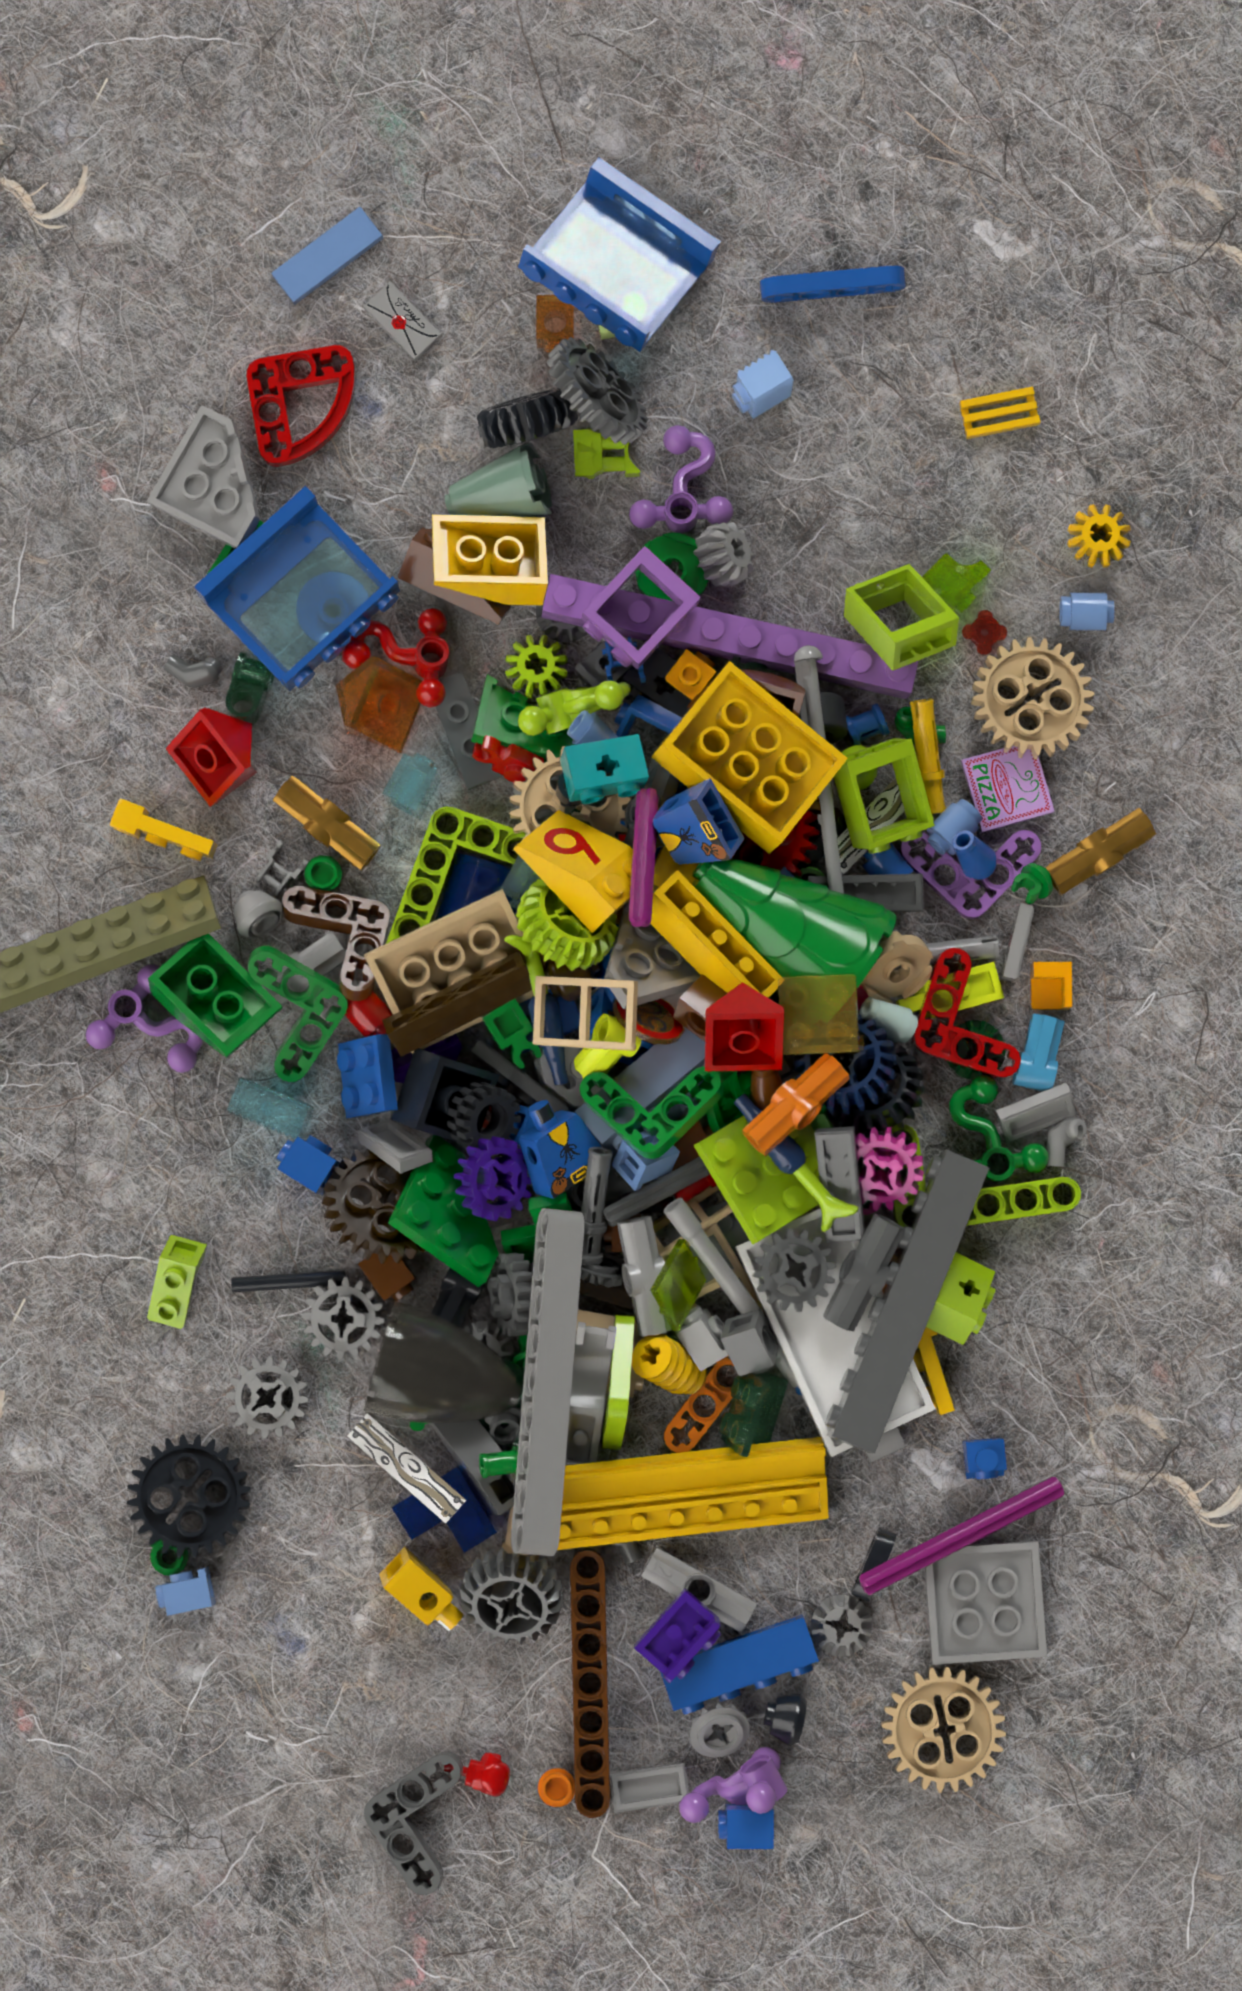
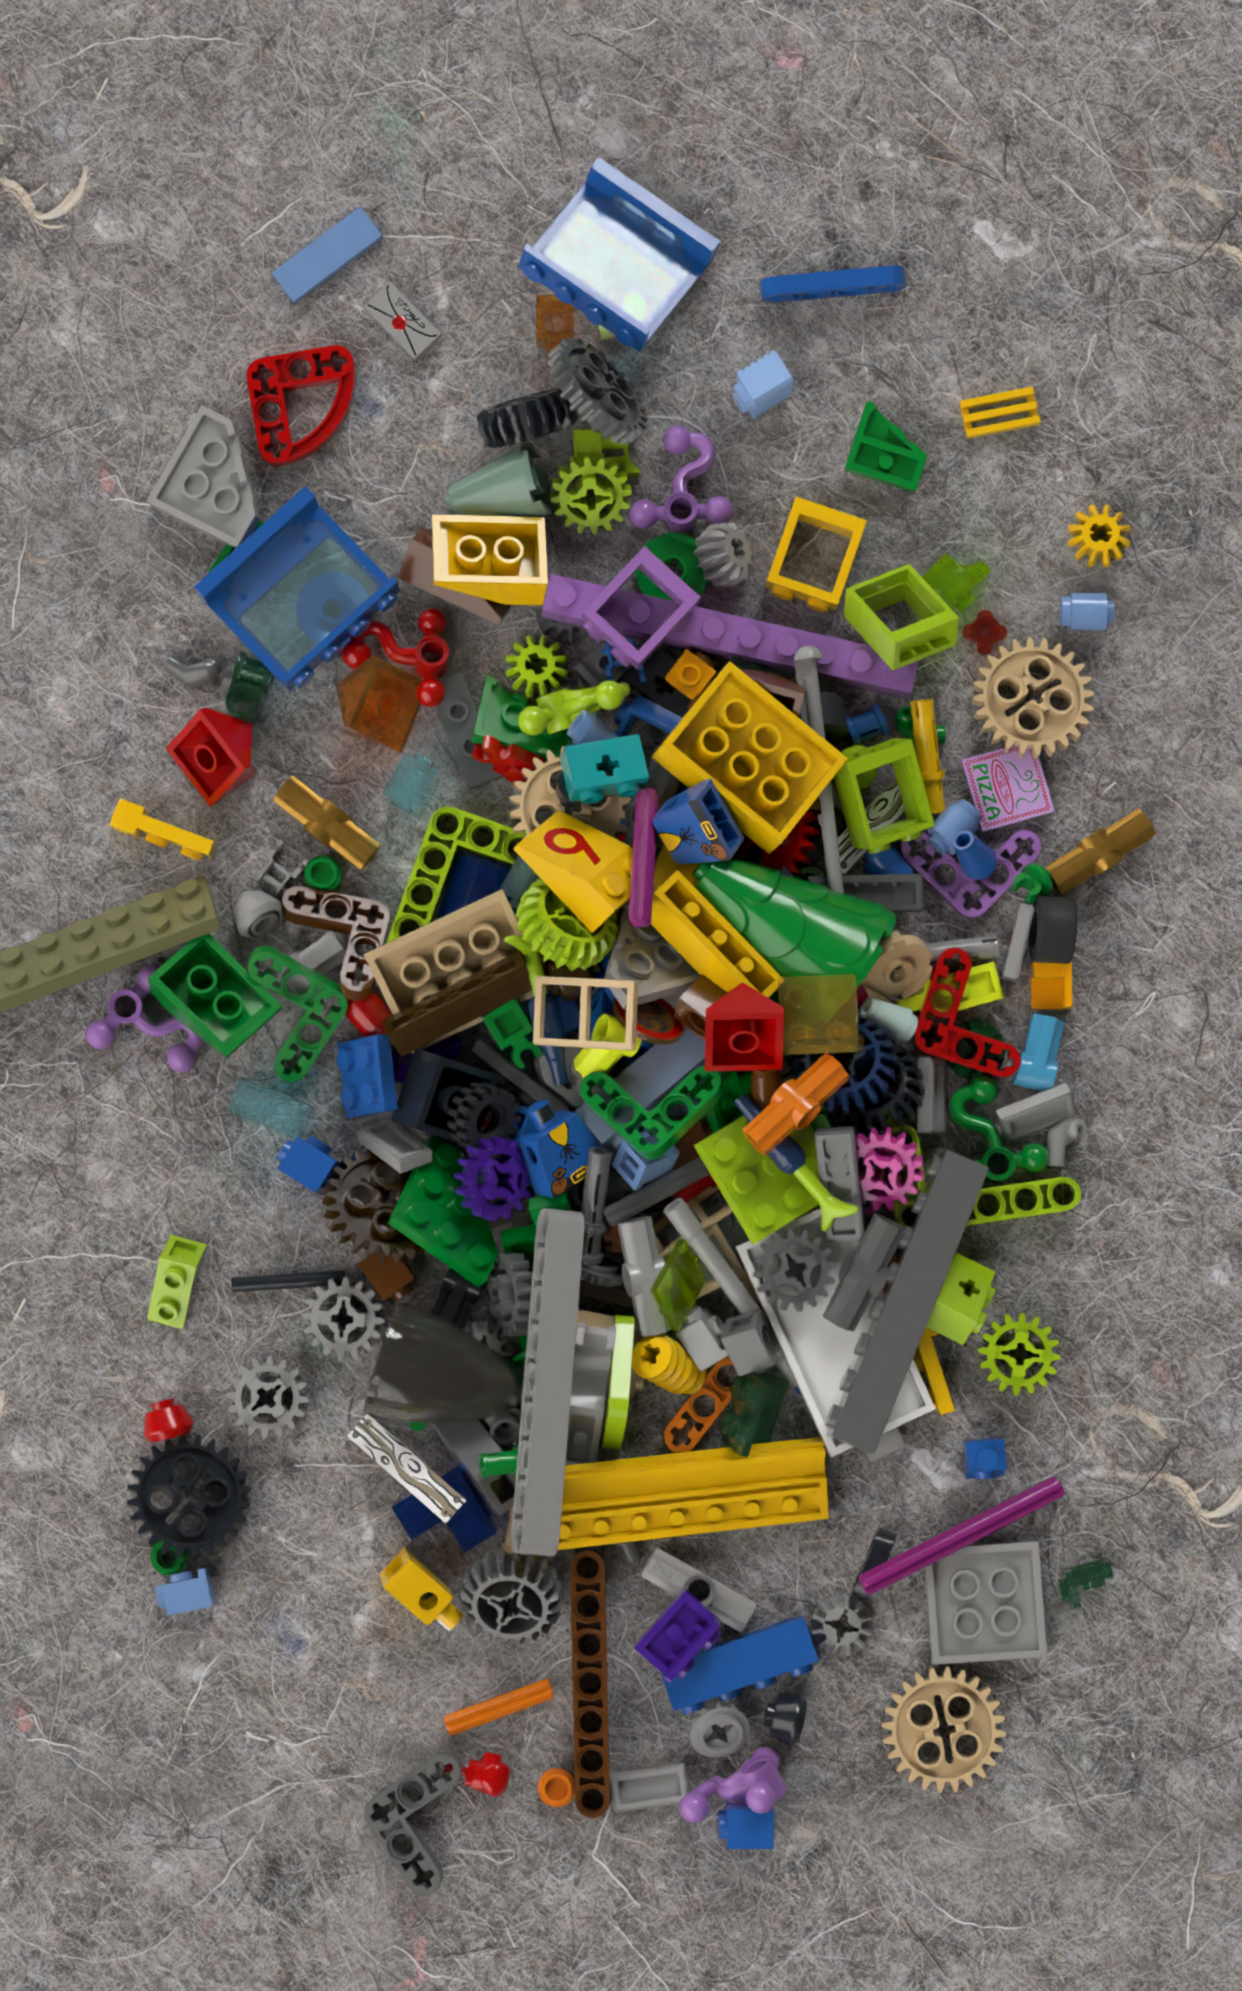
none -> red cone [143,1398,195,1442]
none -> orange axle [444,1679,554,1735]
none -> lime gear [550,452,632,535]
none -> yellow window [766,496,867,613]
none -> green wing [844,401,927,494]
none -> light grey tile [917,1057,945,1134]
none -> lime gear [977,1313,1061,1395]
none -> black tyre [1029,896,1077,964]
none -> clear green bracket [1057,1558,1114,1610]

